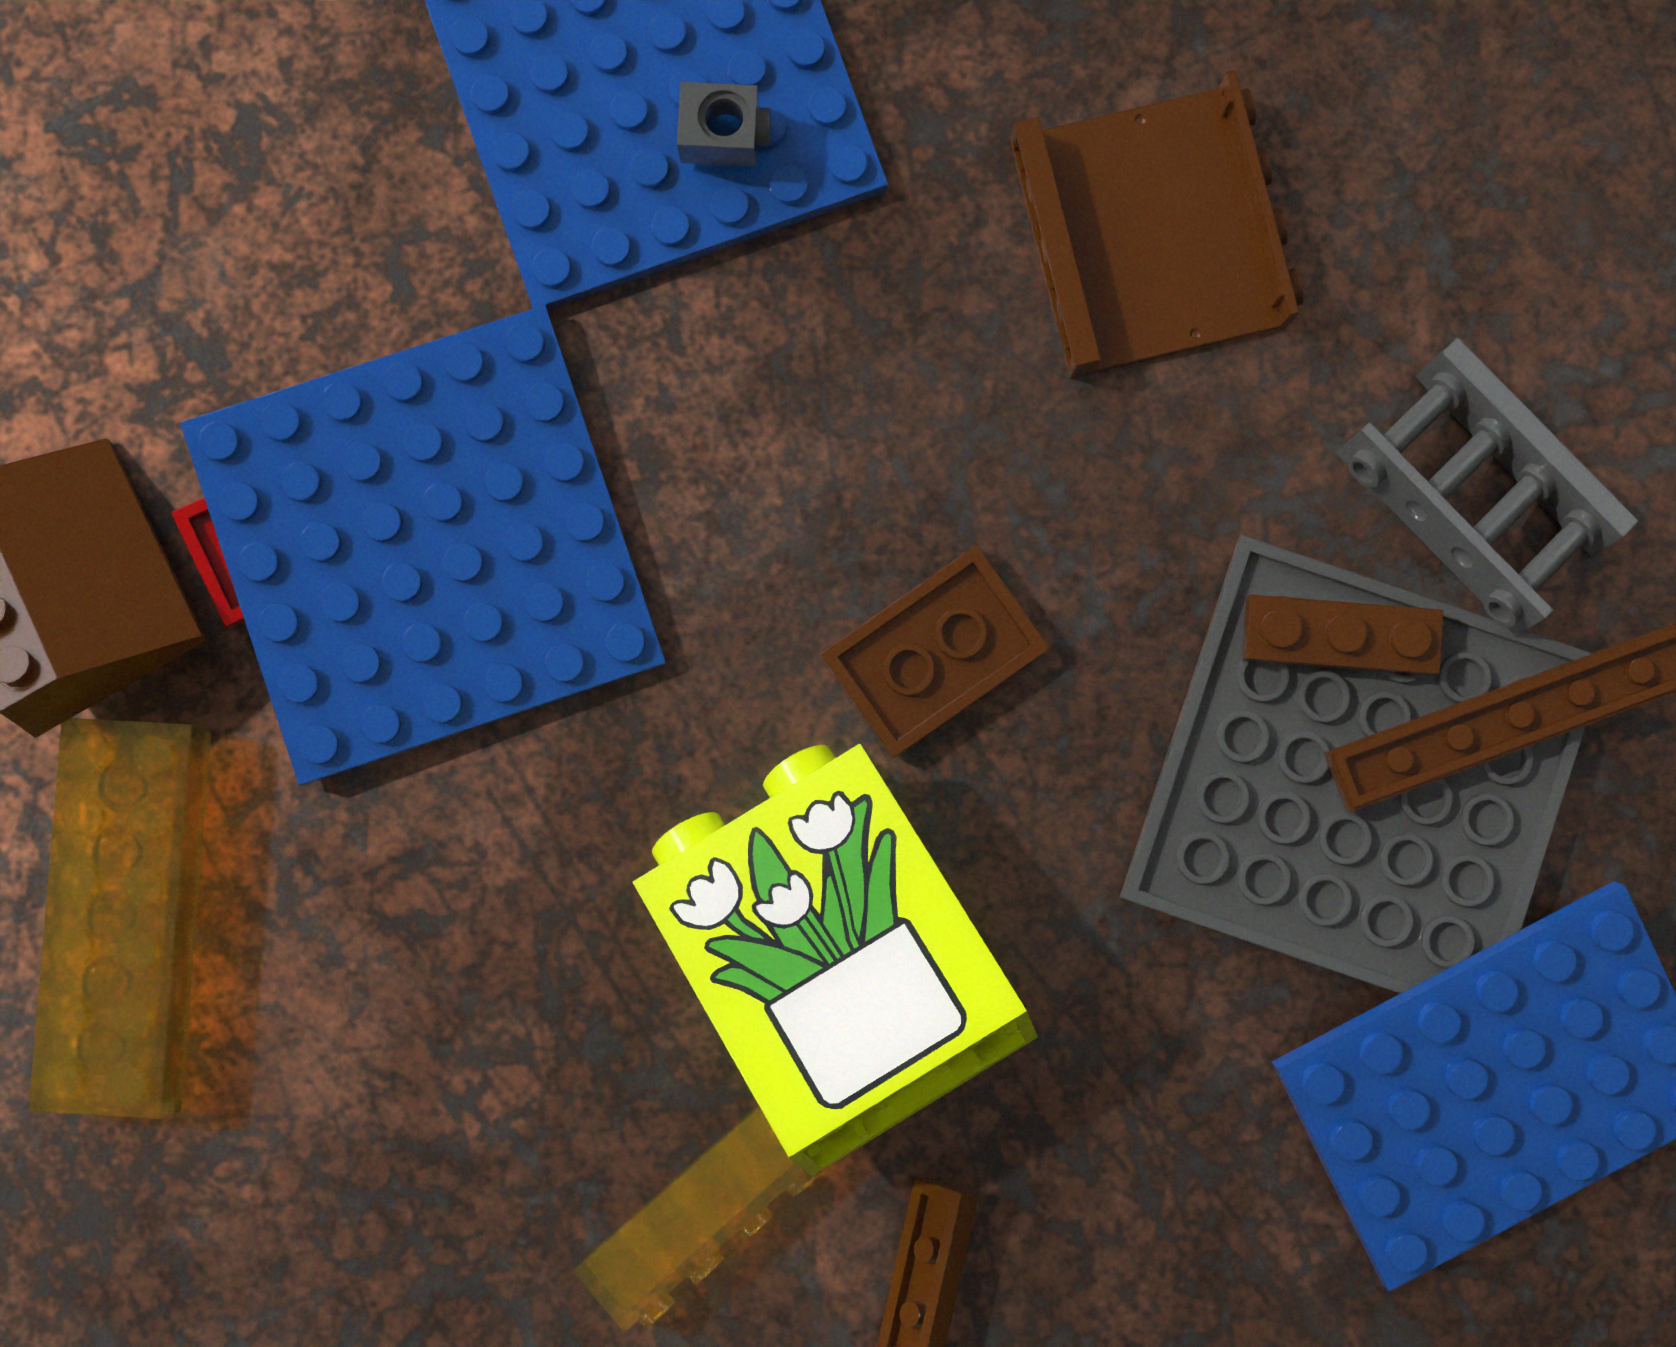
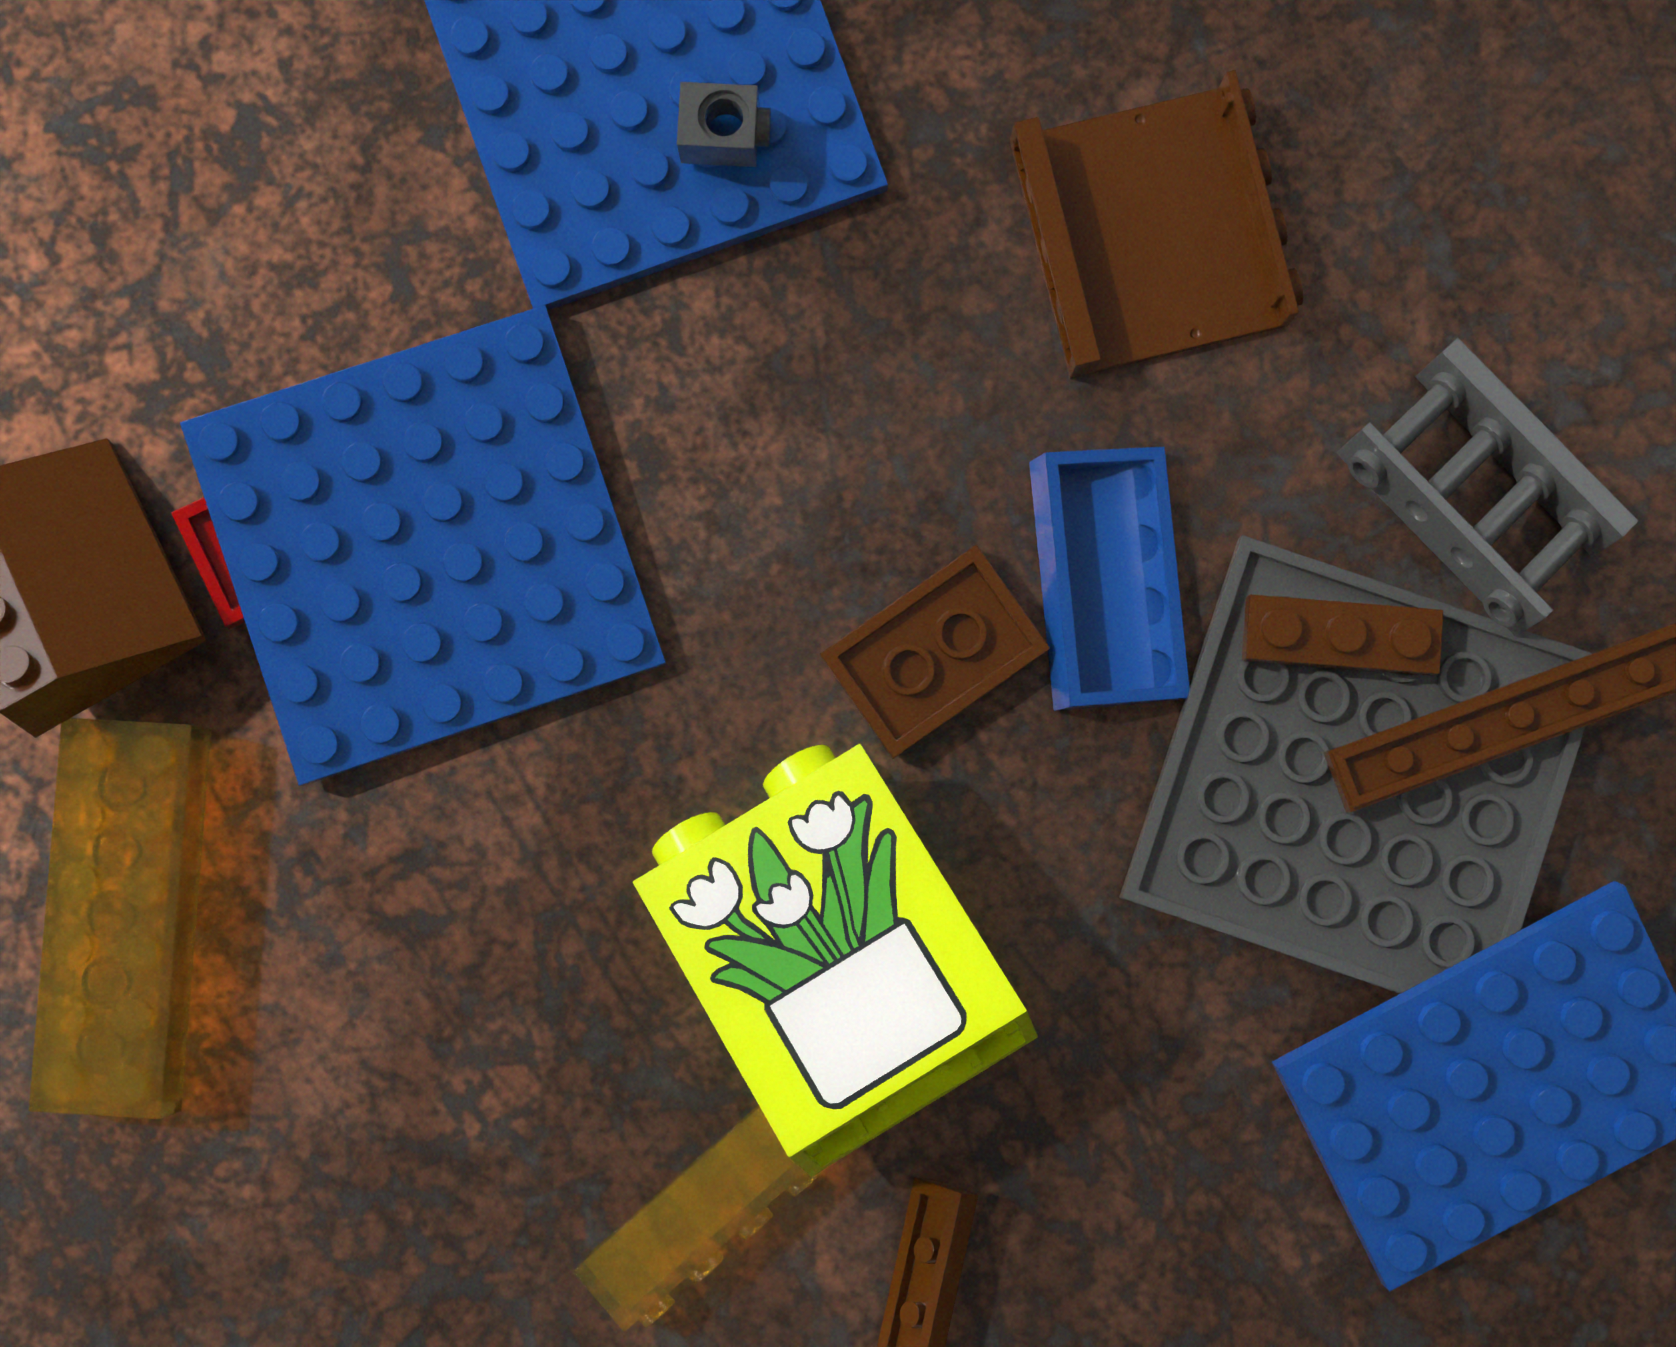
none -> blue slope [1029,447,1190,711]

